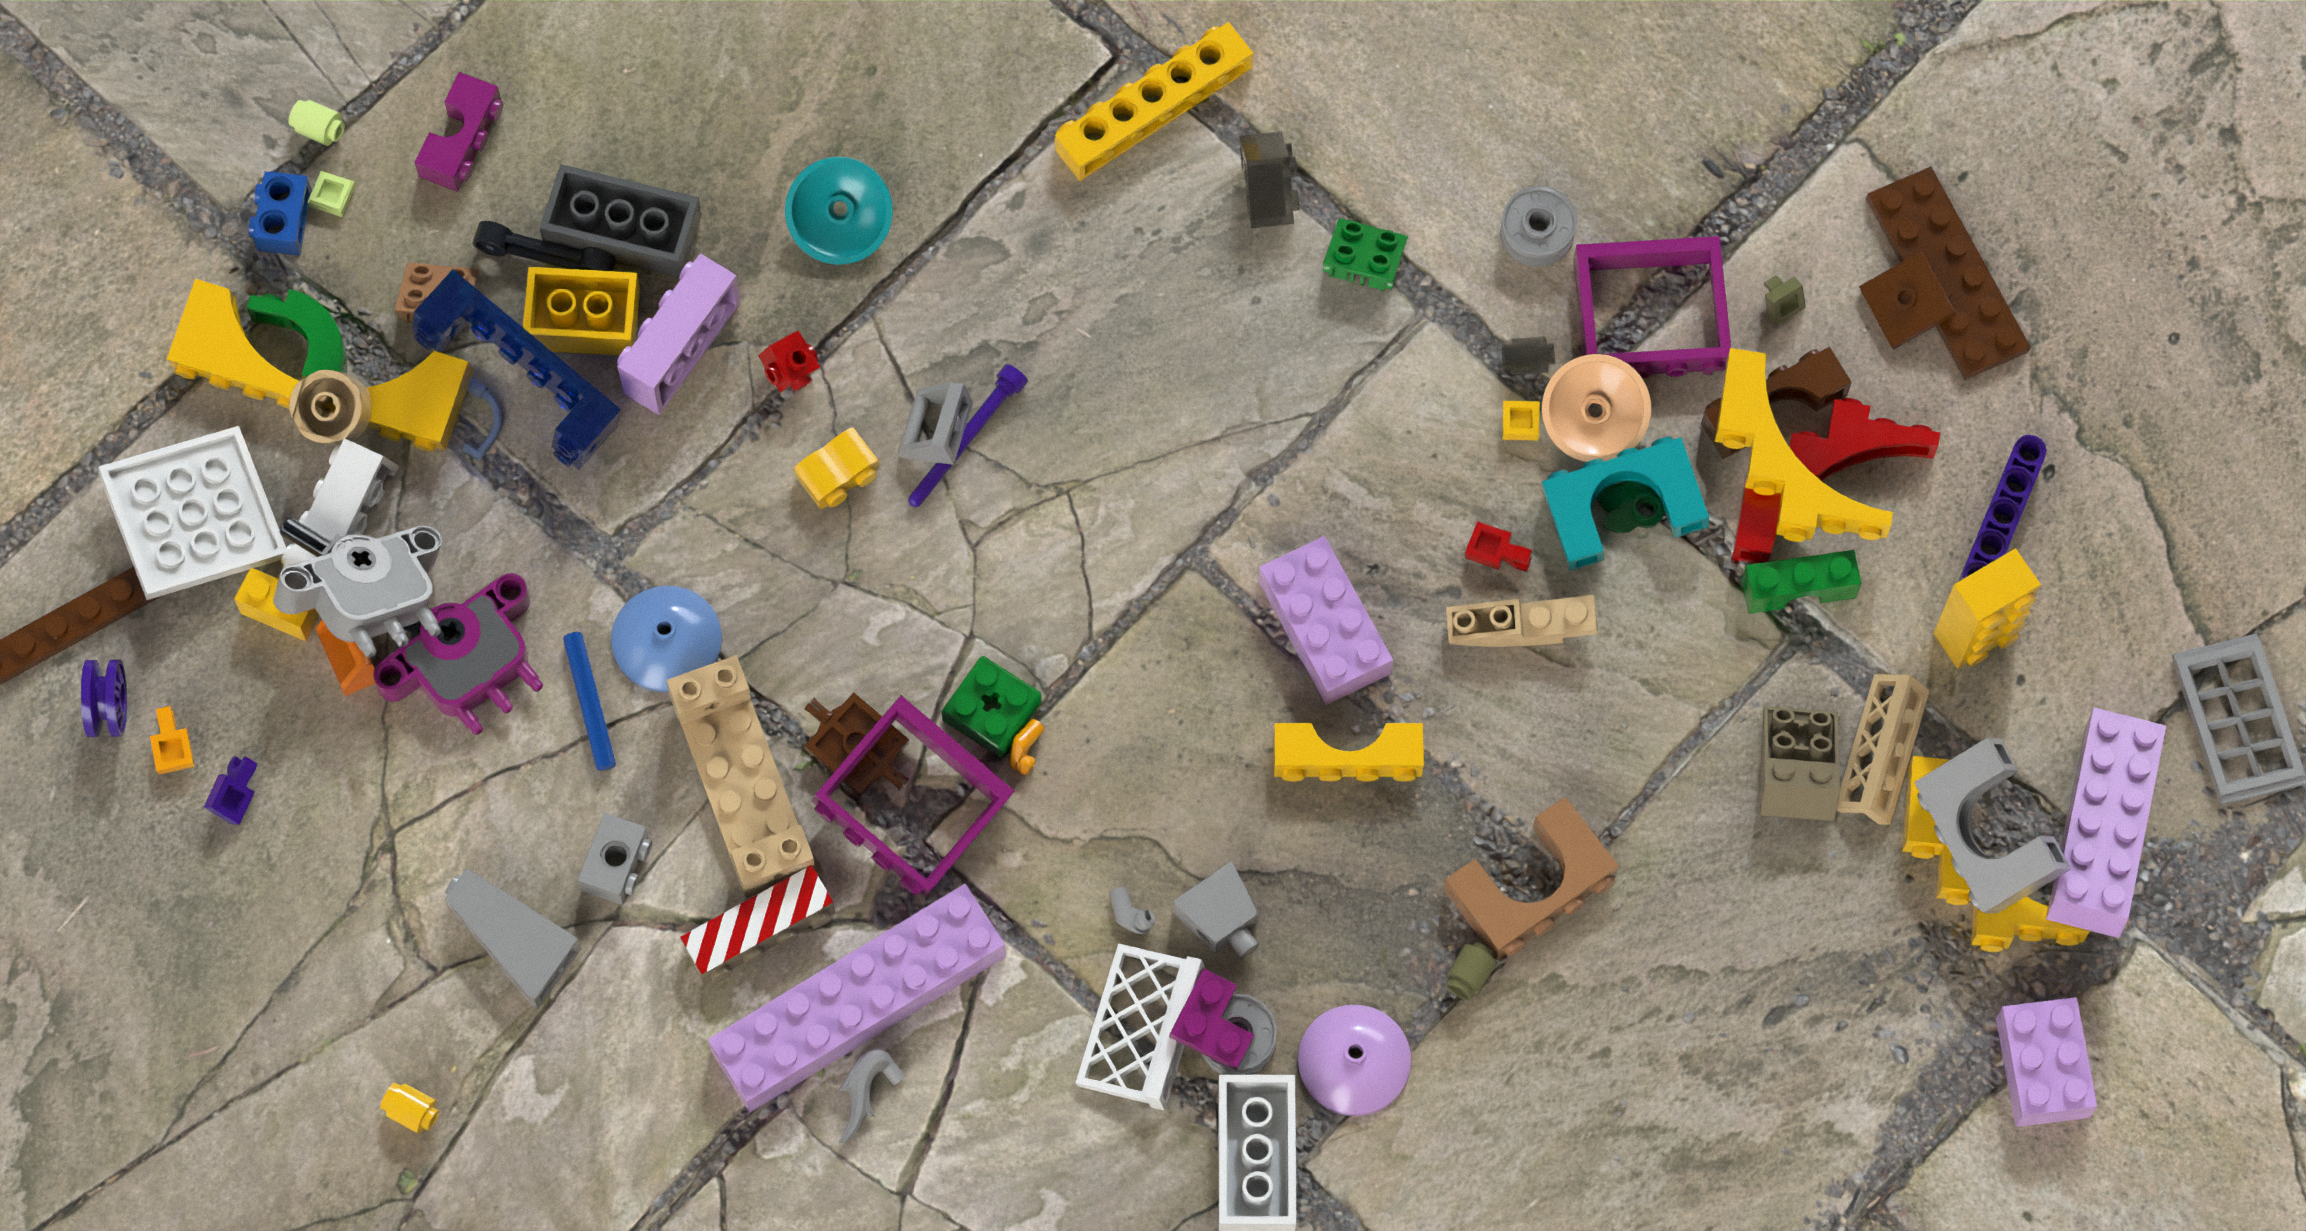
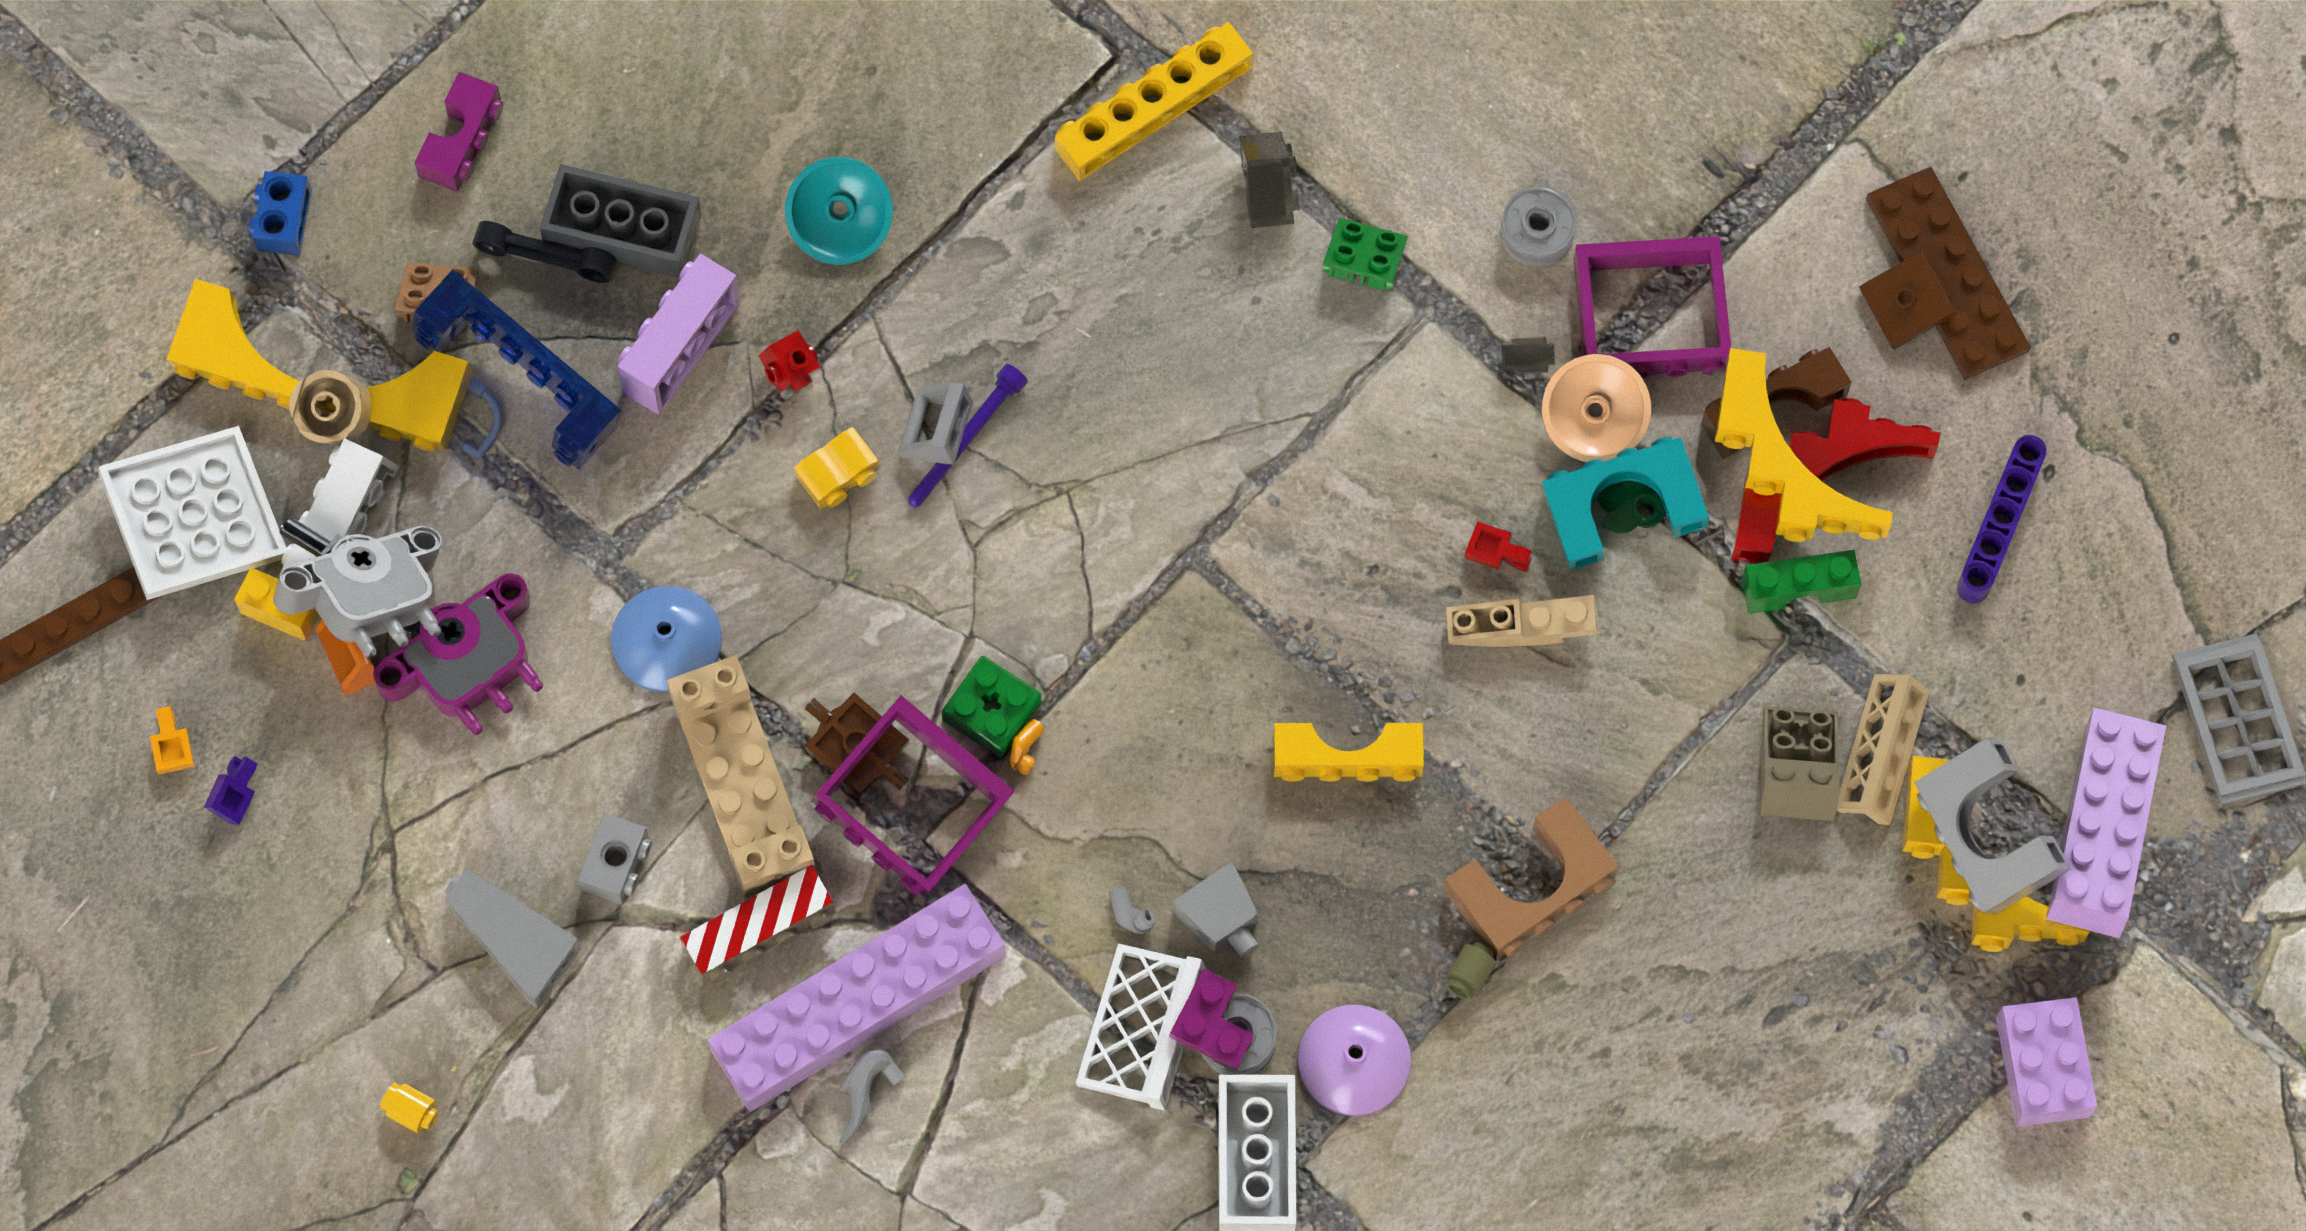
dark purple wheel [81,659,127,737] -> none
green arch [247,289,347,378] -> none
yellowish green brick [289,100,345,146] -> none
yellowish green tile [308,171,356,217] -> none
yellow brick [522,267,640,355] -> none
blue axle [563,632,616,771] -> none
lavender brick [1258,536,1393,705] -> none
yellow plate [1502,401,1540,441] -> none
olive tile [1764,275,1806,326] -> none
yellow brick [1933,548,2041,669] -> none

